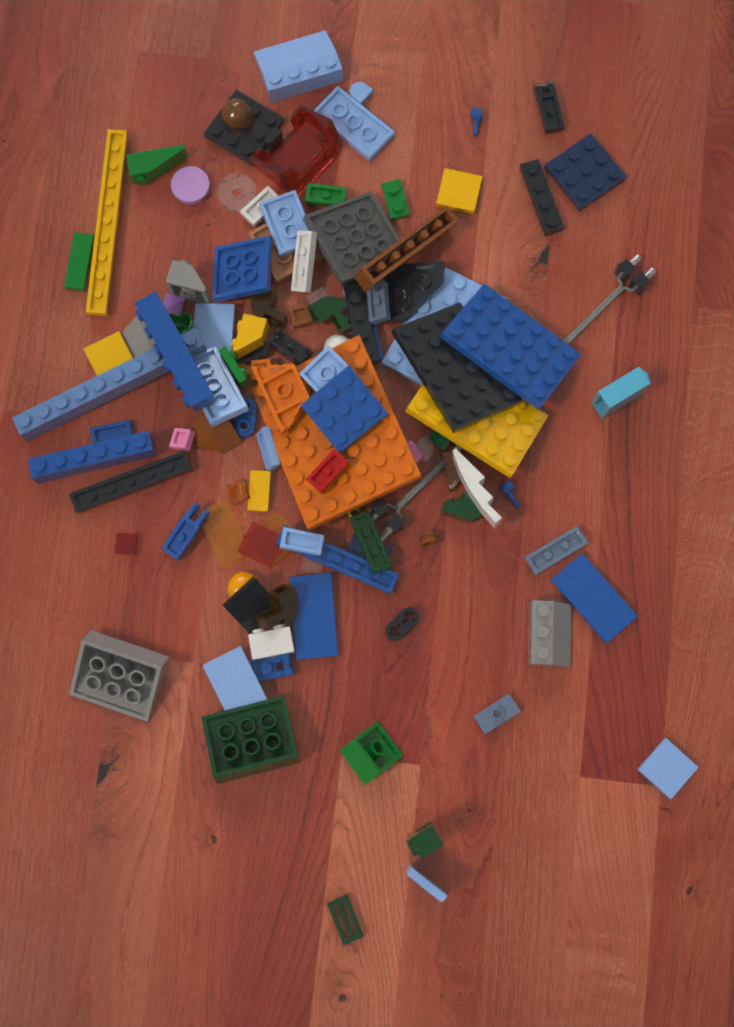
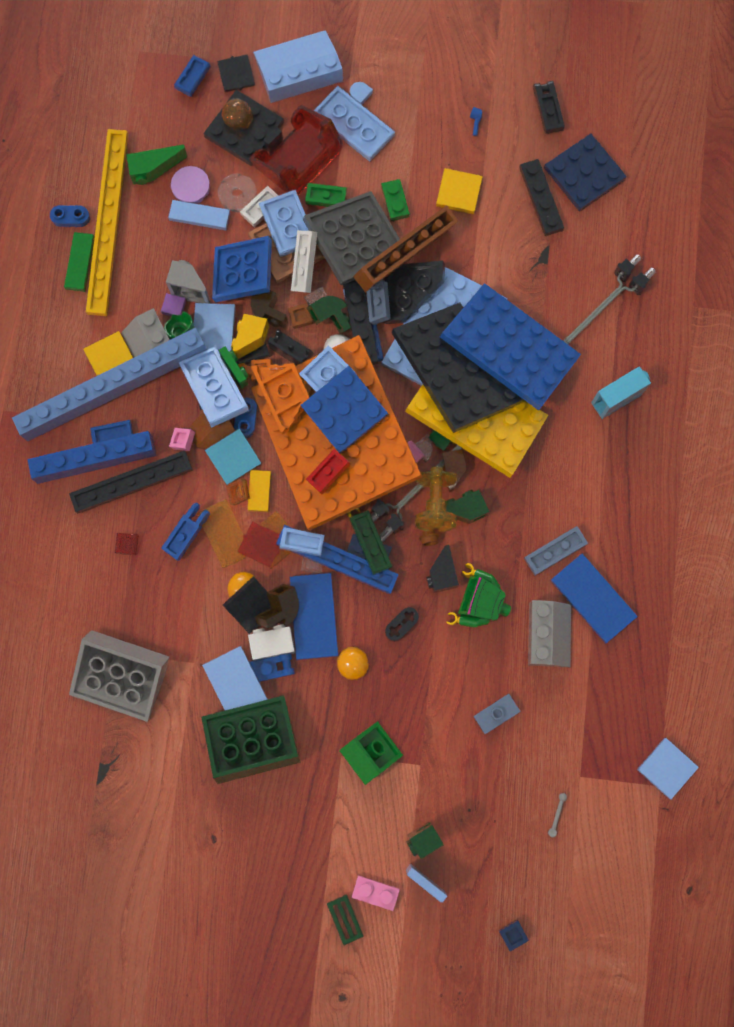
blue brick [134,291,217,412] -> none
light blue tile [256,426,280,471] -> none
white slope [452,449,502,529] -> none
blue hand [500,481,520,509] -> none
none -> blue plate [50,205,90,227]
none -> light blue tile [168,200,230,230]
none -> blue plate [174,55,211,97]
none -> medium azure tile [205,429,261,485]
none -> black piece [217,54,255,92]
none -> light orange hair [337,647,369,680]
none -> bright pink plate [352,875,400,911]
none -> clear yellow piece [415,467,457,532]
none -> black slope [426,545,459,593]
none -> green torso [447,563,511,628]
none -> dark blue plate [498,920,529,951]
none -> light grey hinge [548,793,567,837]

